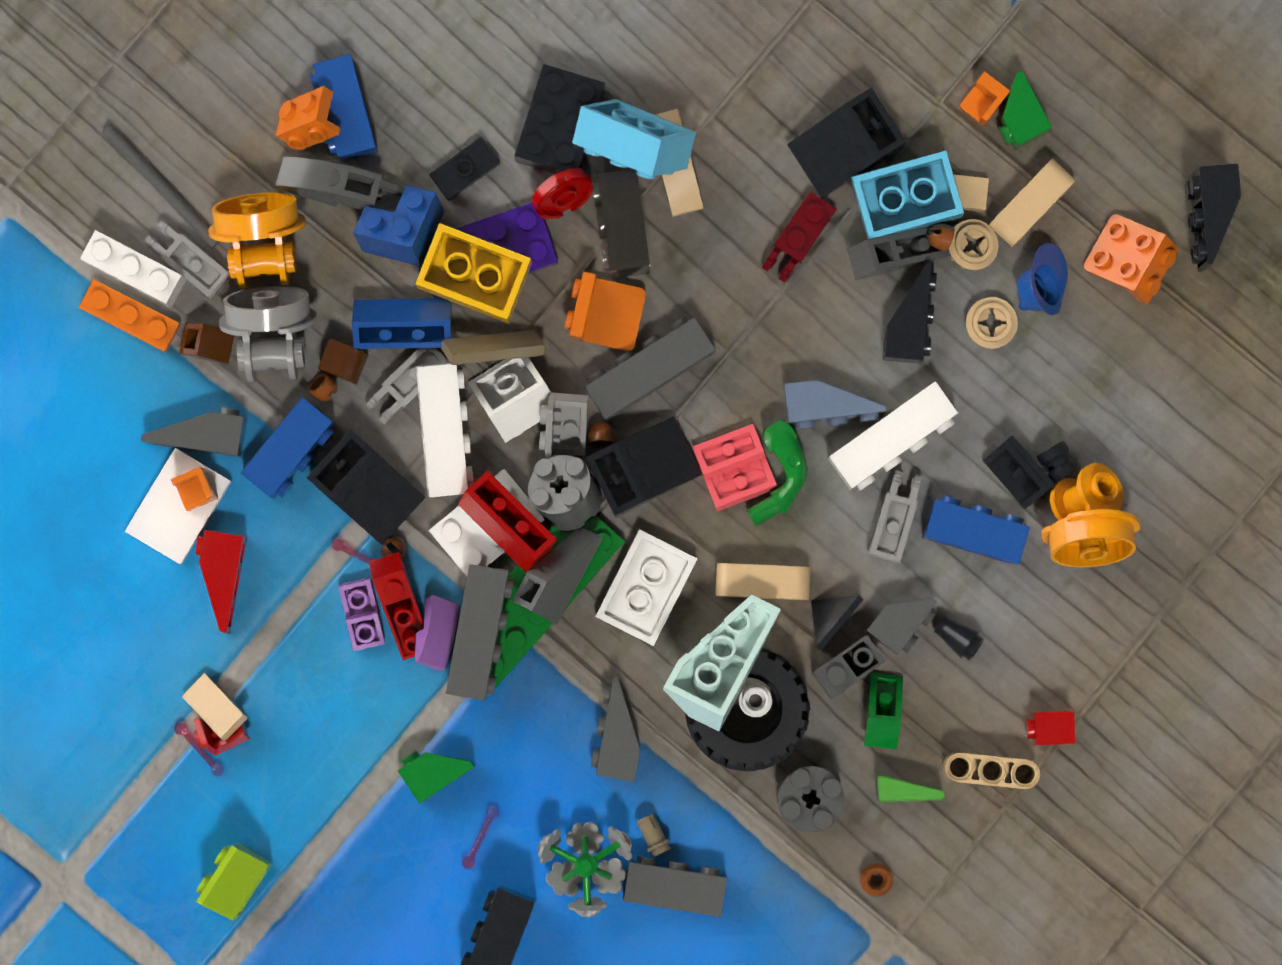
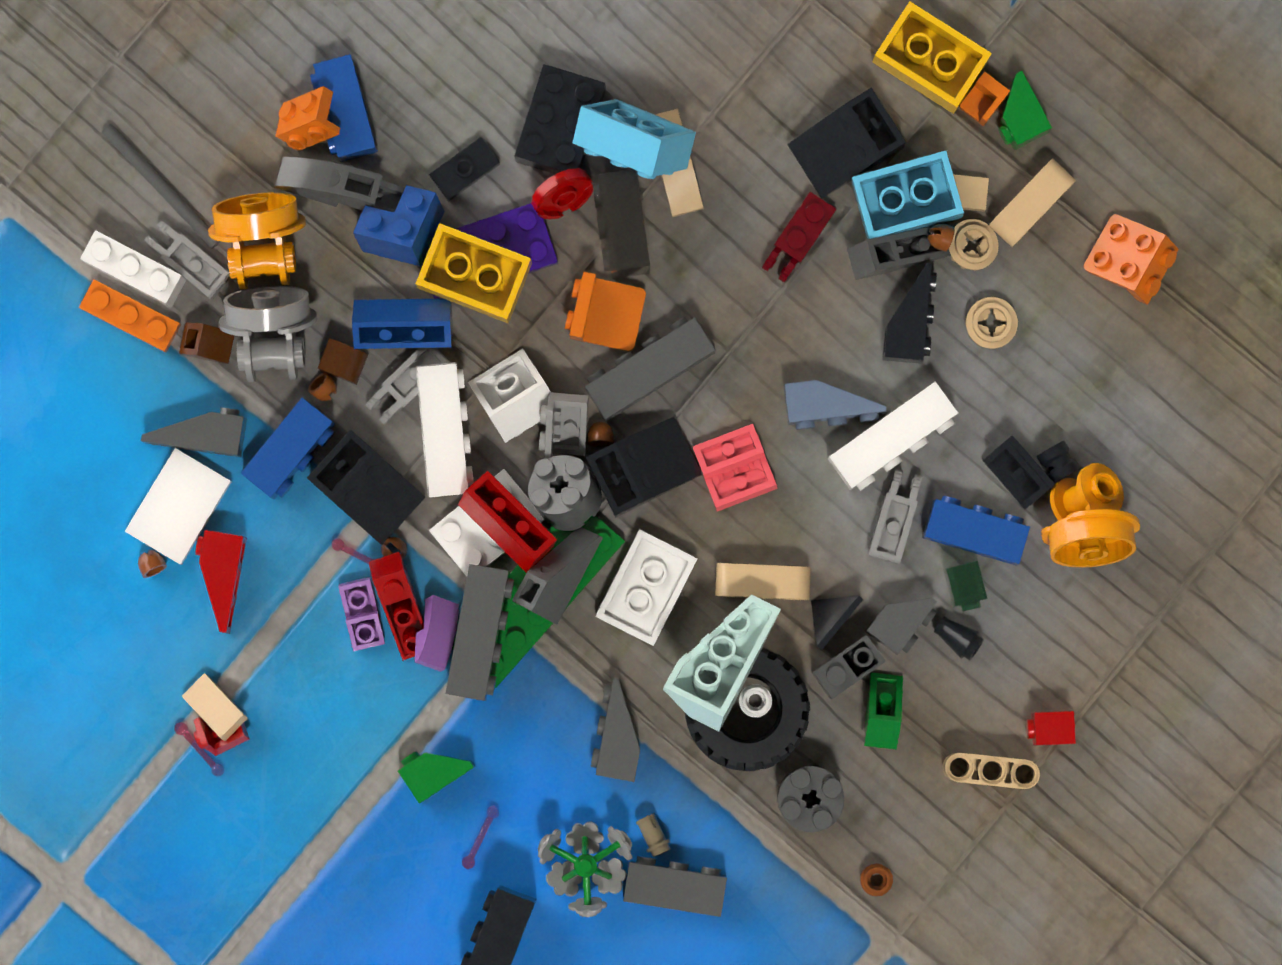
orange panel [171,466,218,512] -> none
lime slope [196,843,272,921] -> none
dark tan tile [442,330,545,365] -> none
green piece [746,420,808,527] -> none
bright green slope [876,775,945,802] -> none
blue piece [1017,243,1068,315] -> none
black slope [1185,164,1241,272] -> none
none -> dark orange hinge [138,550,167,578]
none -> yellow brick [872,1,992,114]
none -> clear green brick [943,561,988,612]

